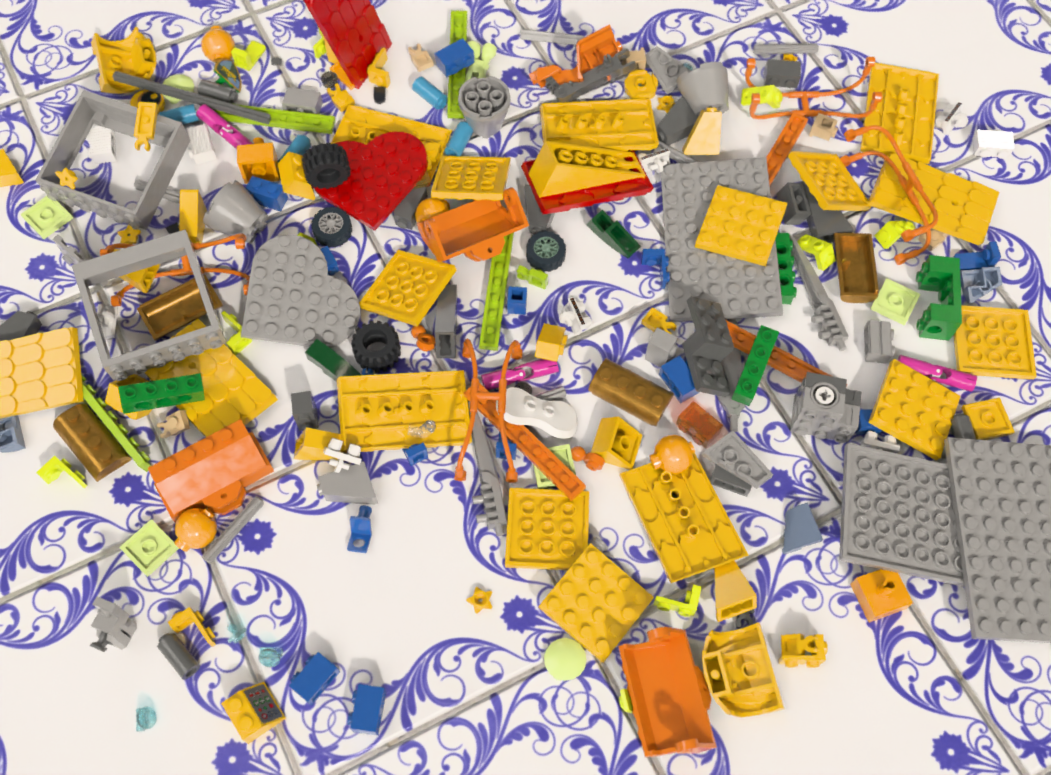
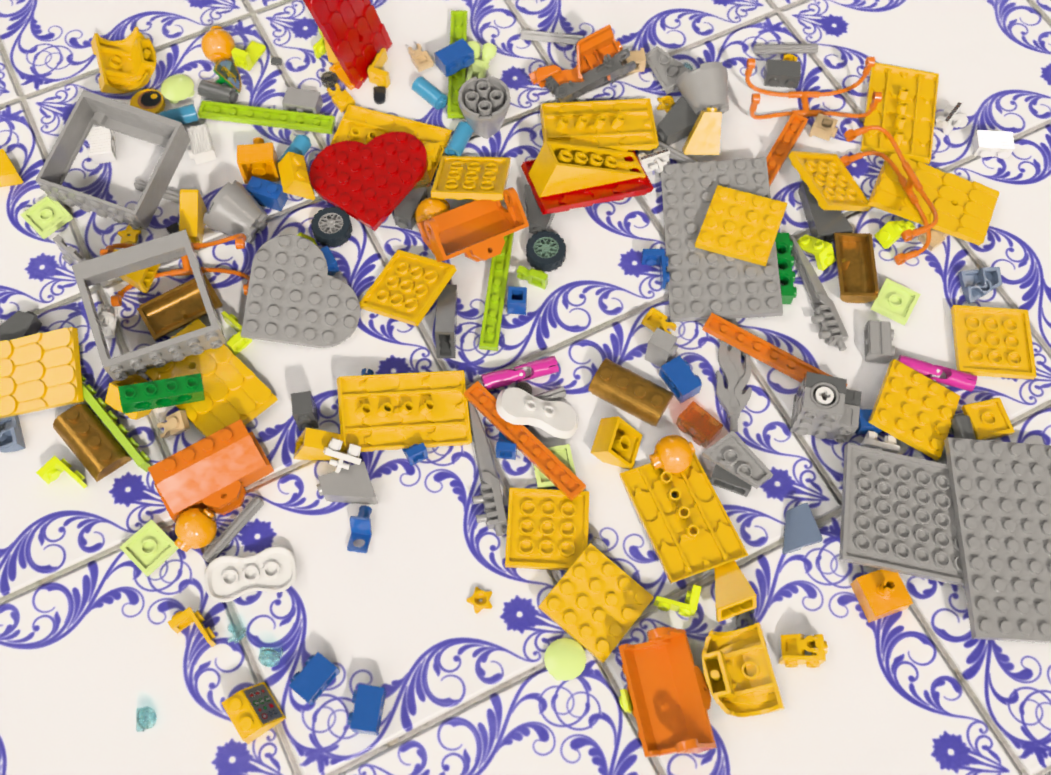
yellow plate [55,167,78,190] -> none
light grey plate [89,597,137,652] -> none
dark grey axle [112,71,271,124] -> none
yellow plate [134,102,159,151] -> none
dark grey brick [157,633,200,680] -> none
dark pink piece [196,104,253,149] -> none
black tyre [302,143,351,189] -> none
dark green slope [305,339,361,382] -> none
black tyre [351,320,401,373] -> none
clear arm [407,419,436,438] -> none
orange plate [411,324,435,351] -> none
orange bar [454,338,523,483] -> none
yellow brick [535,323,568,362] -> none
white hips [559,297,592,336] -> none
orange plate [571,446,605,471] -> none
dark green slope [587,209,641,258] -> none
yellow plate [624,70,658,99] -> none
dark grey bracket [682,296,735,397] -> none
green brick [731,325,779,406] -> none
neon yellow bracket [741,85,783,109] -> none
dark grey brick [776,182,811,225] -> none
green plate [915,255,962,341] -> none
blue bracket [954,241,1001,271] -> none
none -> white plate [204,546,297,602]

